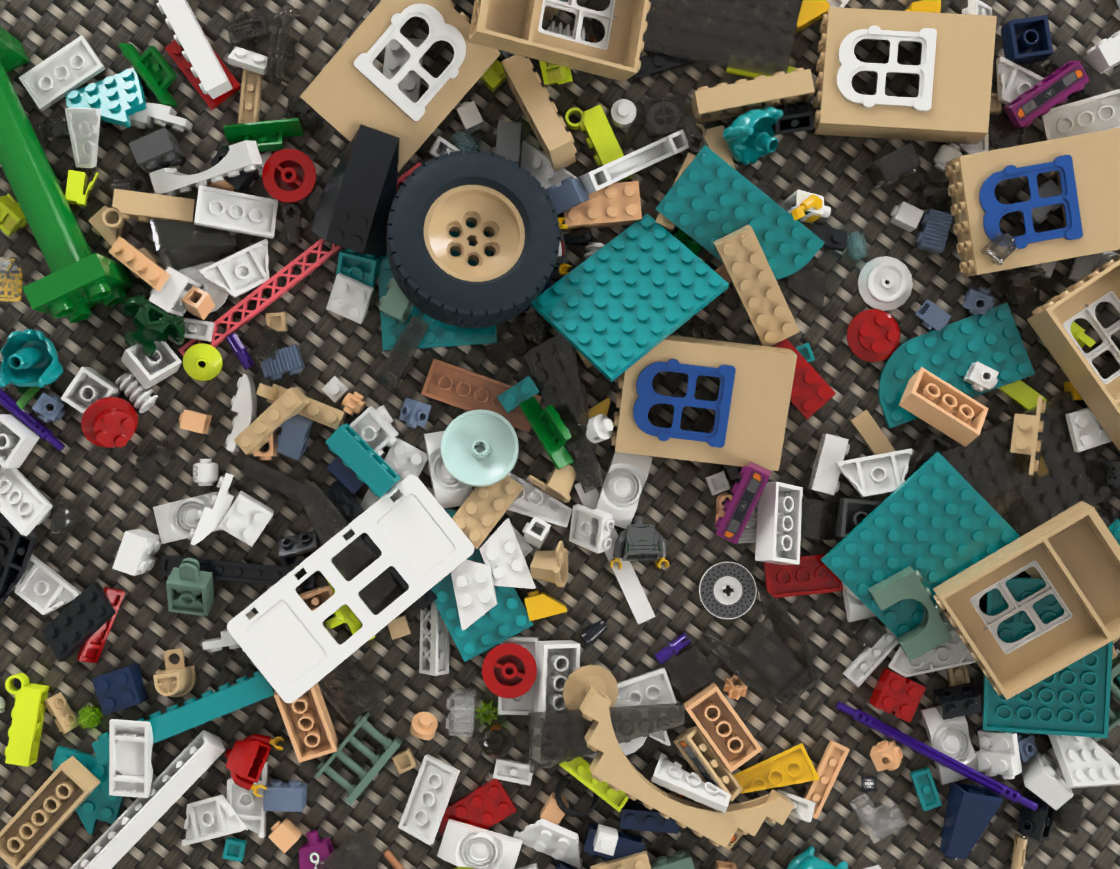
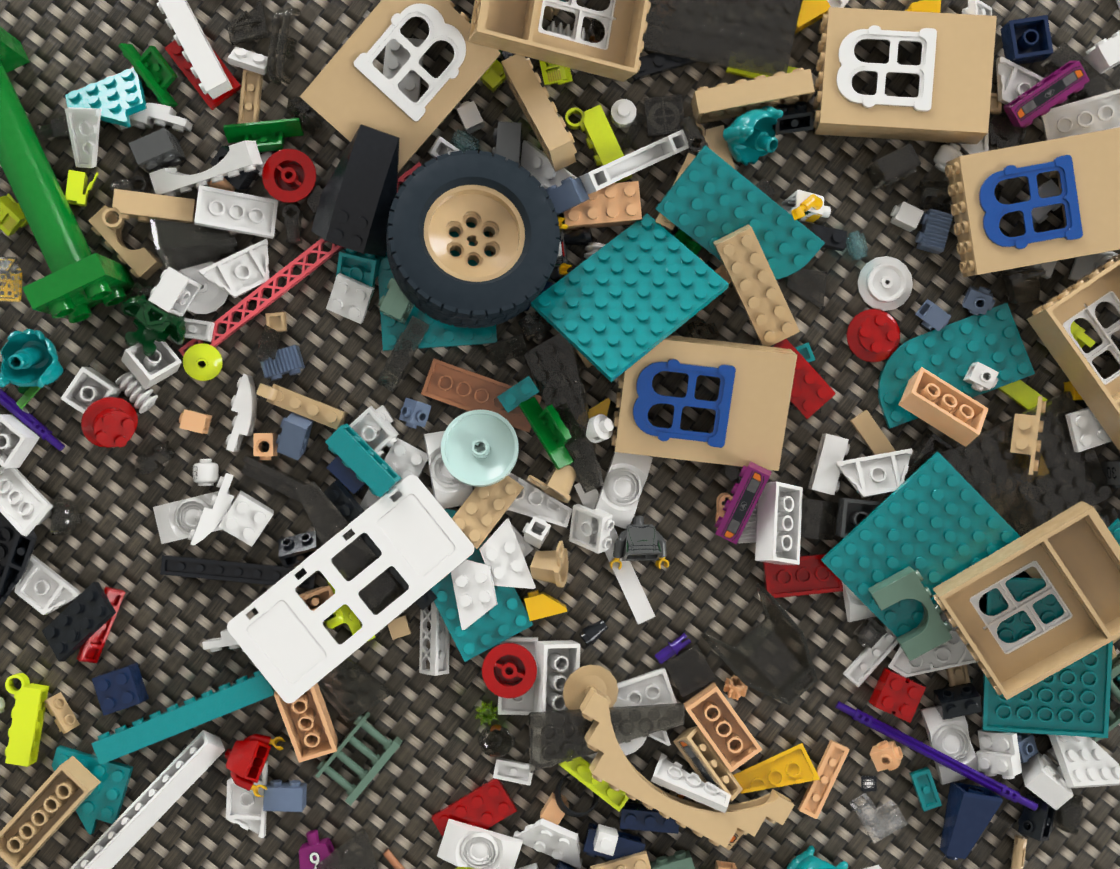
white plate [19,35,106,111] -> none
sand blue brick [32,393,66,423] -> none
clear neon green gear [77,705,103,730] -> none
light nougat plate [108,236,170,291] -> none
white slope [109,719,154,798] -> none
white brick [112,529,161,576] -> none
tan container [153,648,196,697] -> none
sand green brick [166,558,214,616] -> none
light nougat brick [181,286,215,320] -> none
white wing [182,794,246,846] -> none
teal plate [222,837,247,862] -> none
dark purple axle [226,333,256,370] -> none
tan arch [234,387,310,455] -> none
light nougat brick [268,817,303,854] -> none
white plate [321,376,350,403] -> none
light nougat gear [342,391,366,415] -> none
tan tile [391,747,418,775] -> none
white plate [398,754,460,845] -> none
light nougat piece [410,712,438,740] -> none
clear brick [446,688,477,736] -> none
flat silver piece [699,561,757,619] -> none
white plate [705,471,731,496] -> none
white plate [777,789,816,822] -> none
clear smoke window [981,233,1017,265] -> none

